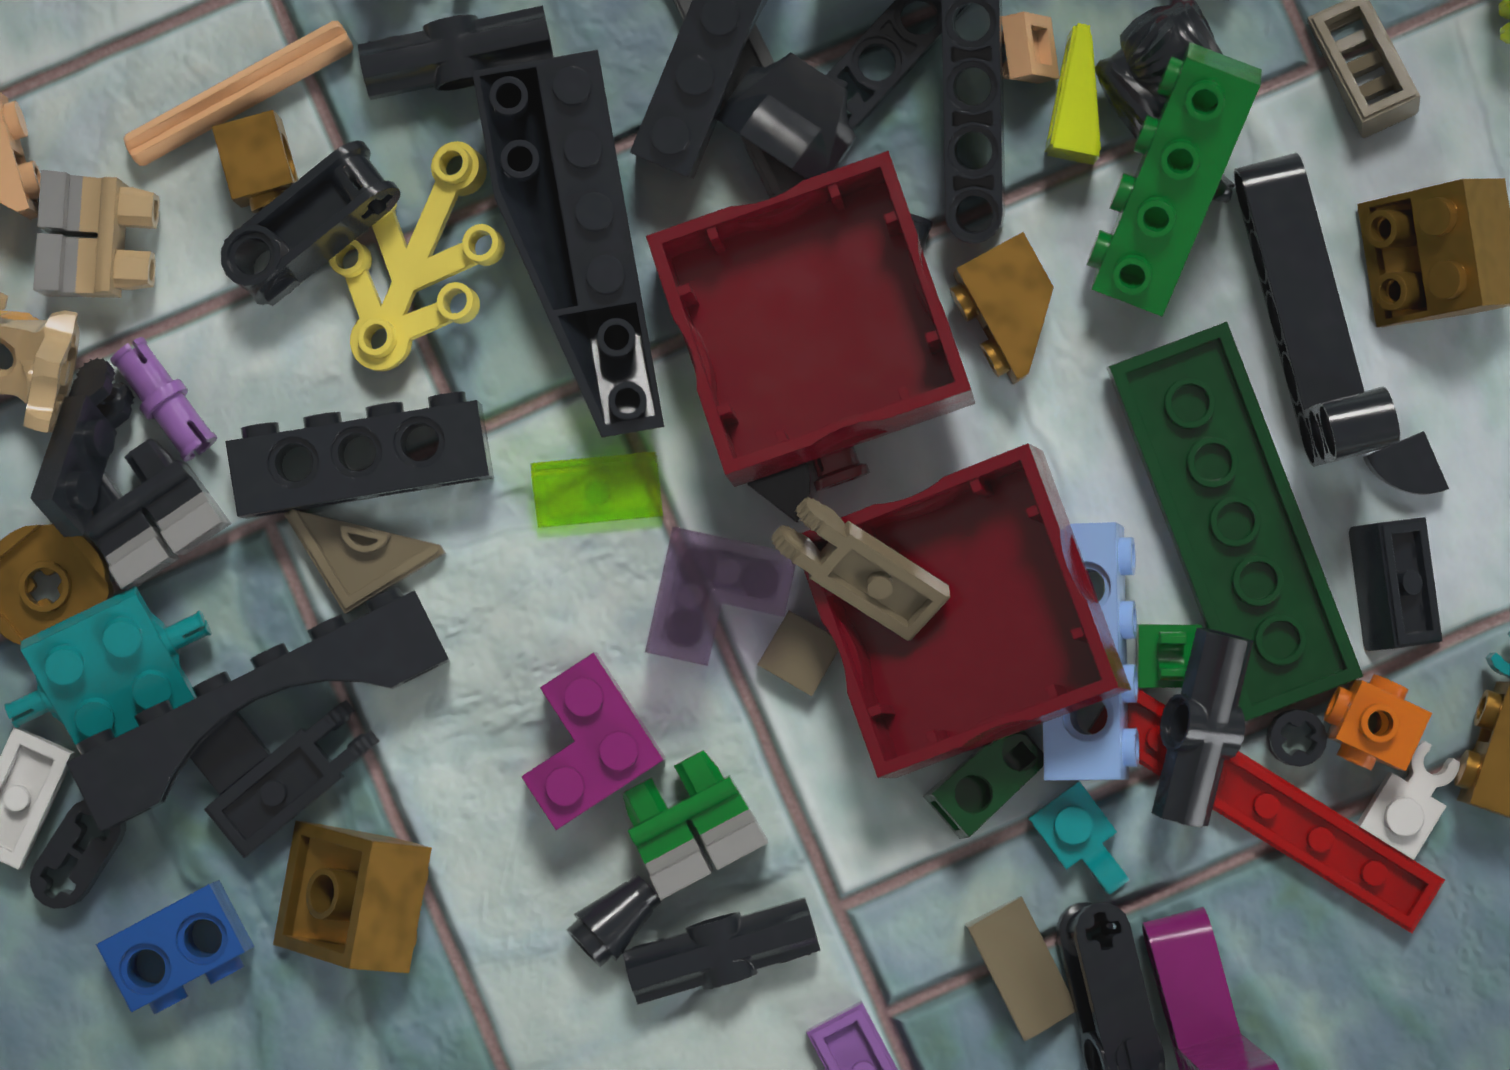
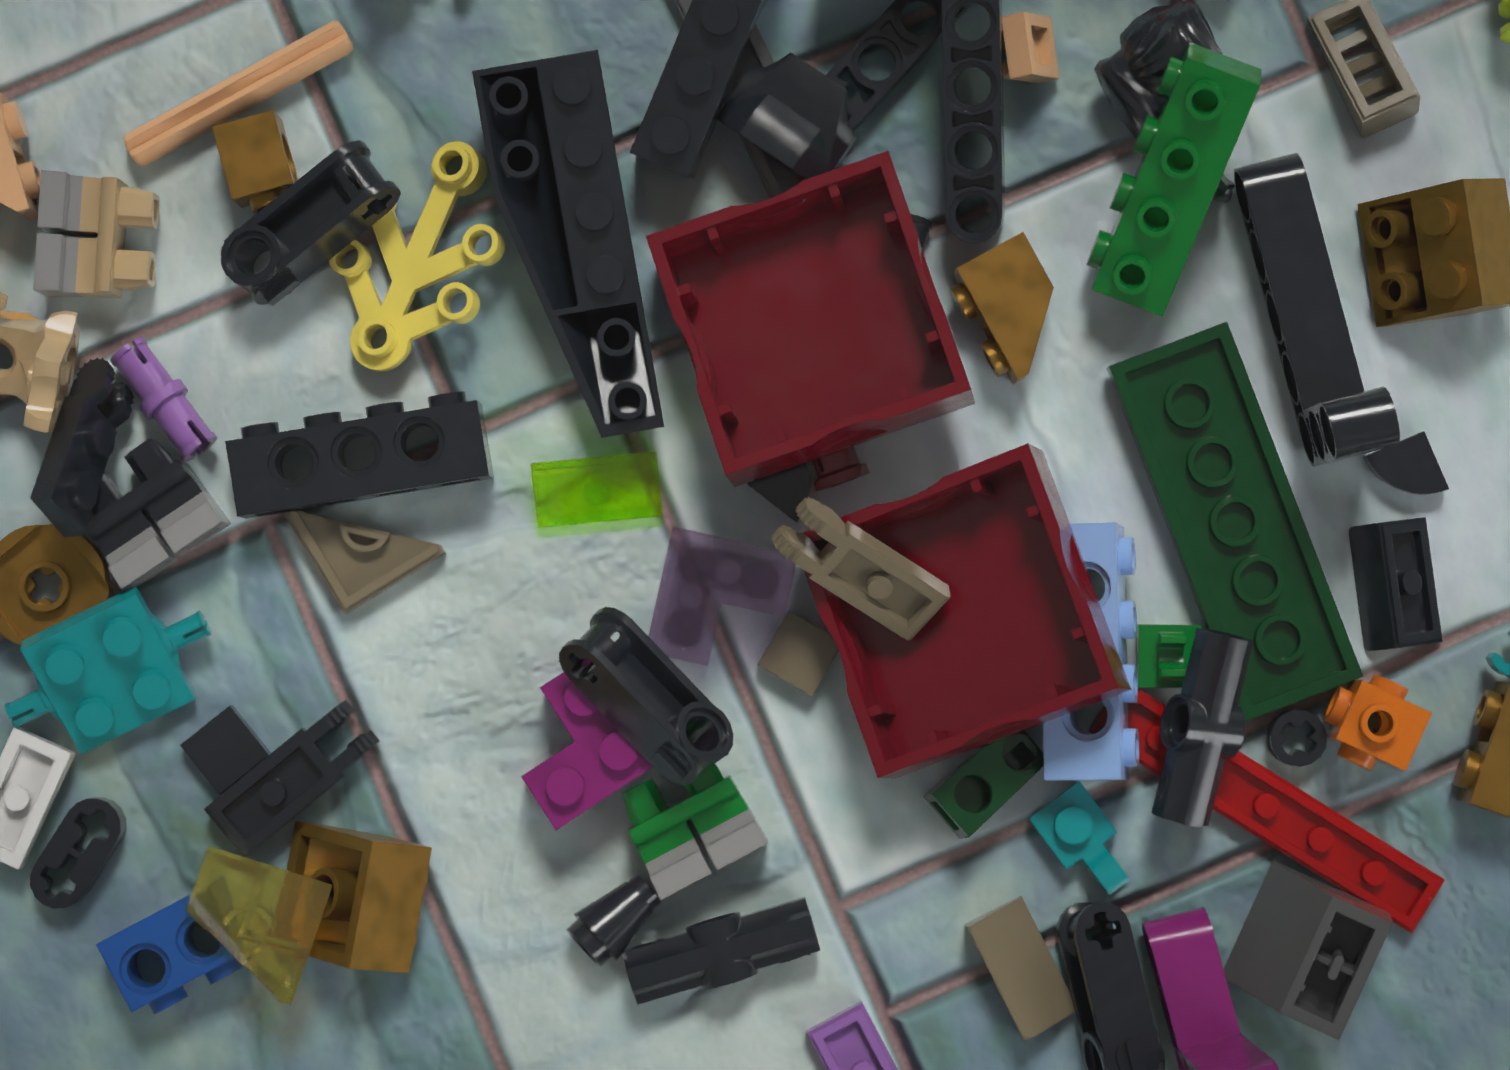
black arch [66,586,450,832] -> none
black piece [357,5,554,100] -> none
neon yellow slope [1044,23,1101,164] -> none
white plate [1357,740,1460,860] -> none
none -> clear yellow slope [185,846,332,1005]
none -> black piece [559,607,734,785]
none -> dark grey slope [1223,860,1393,1040]

